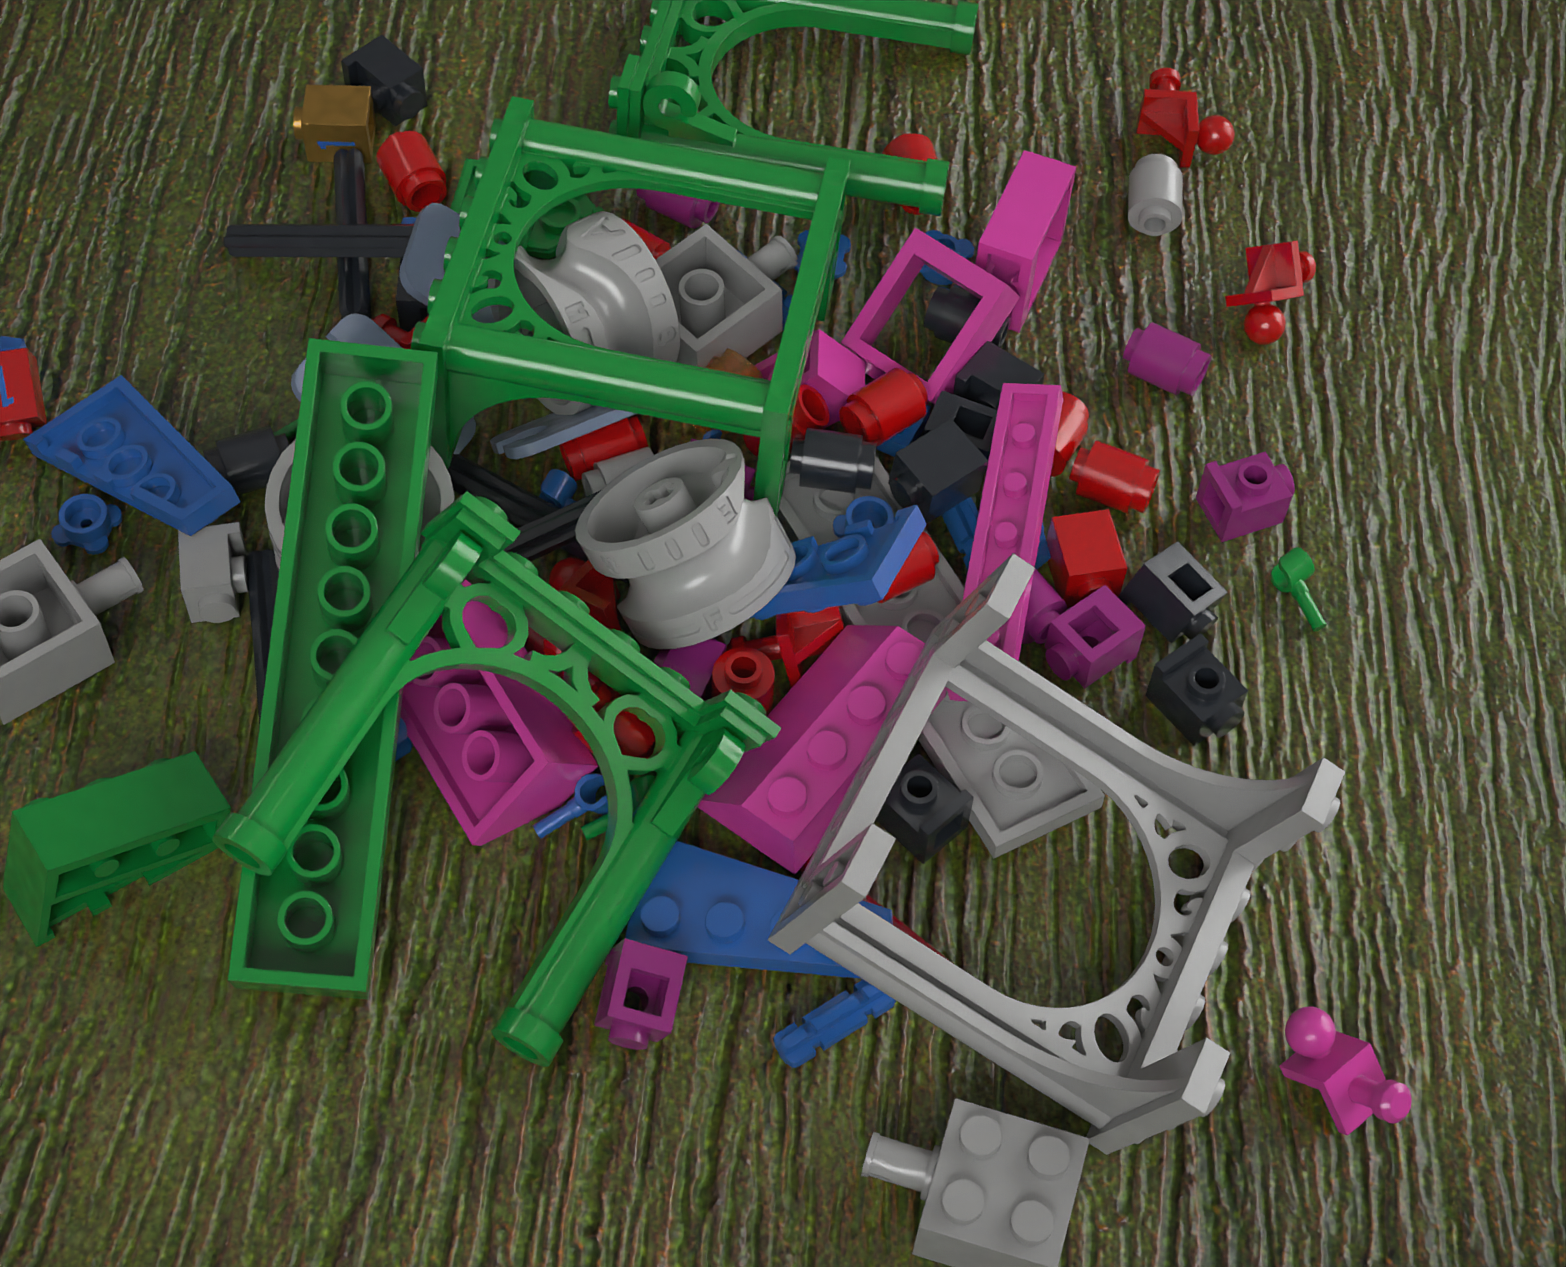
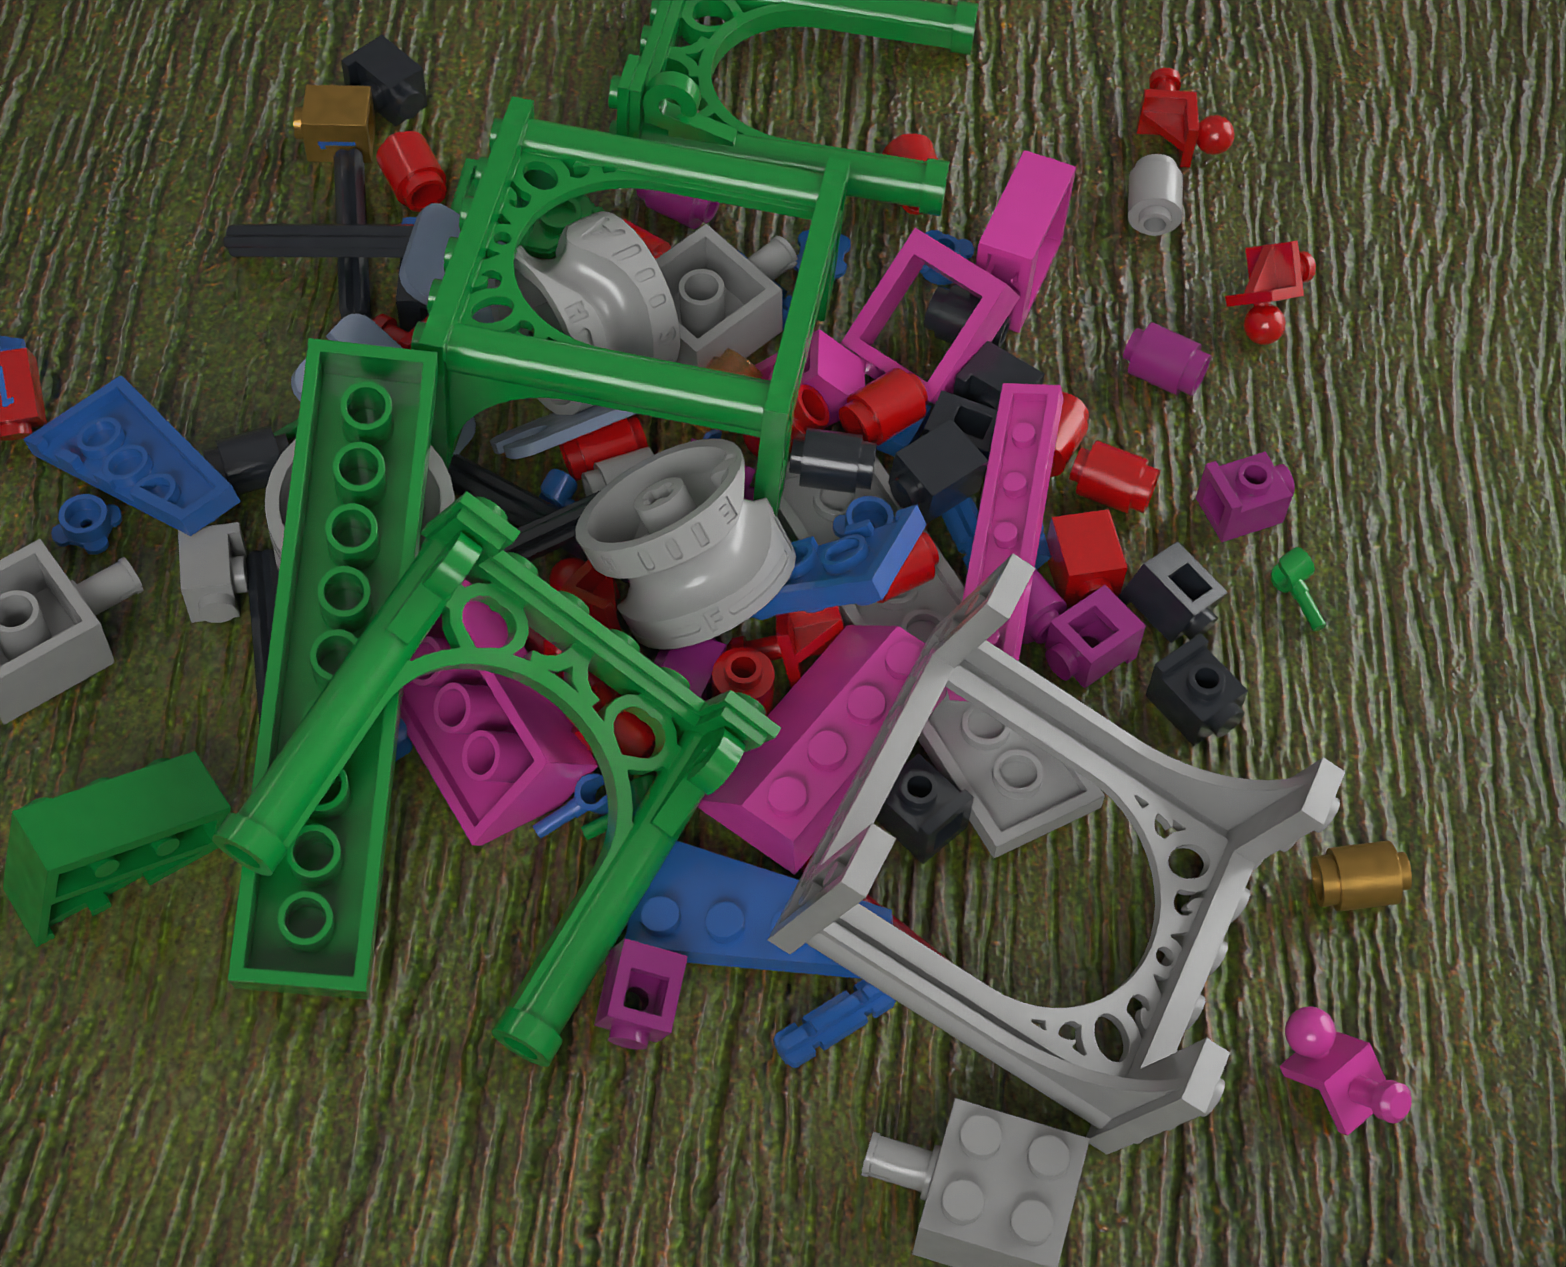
none -> pearl gold brick [1311,841,1412,912]

